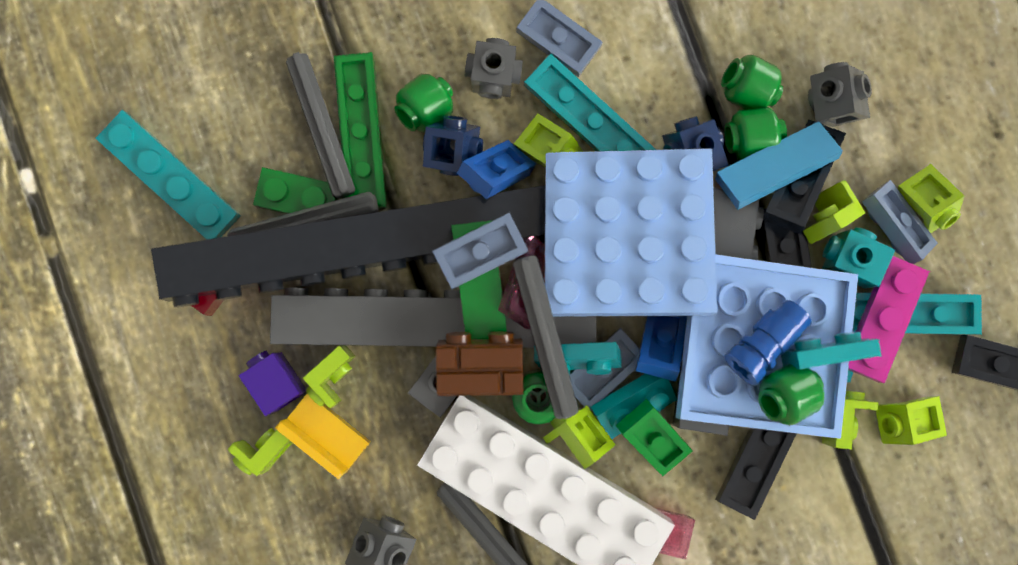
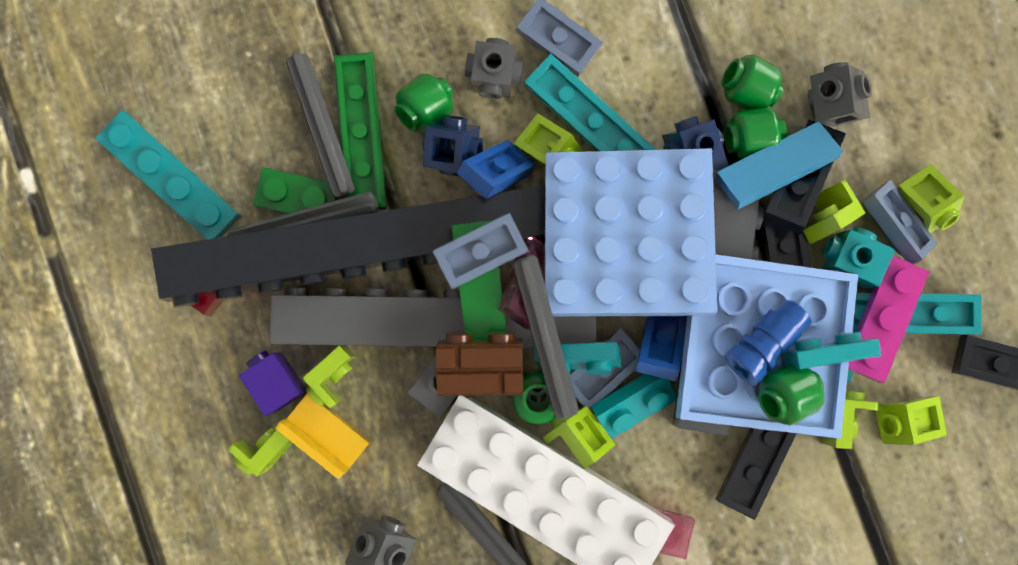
green plate [615,399,693,477] -> none

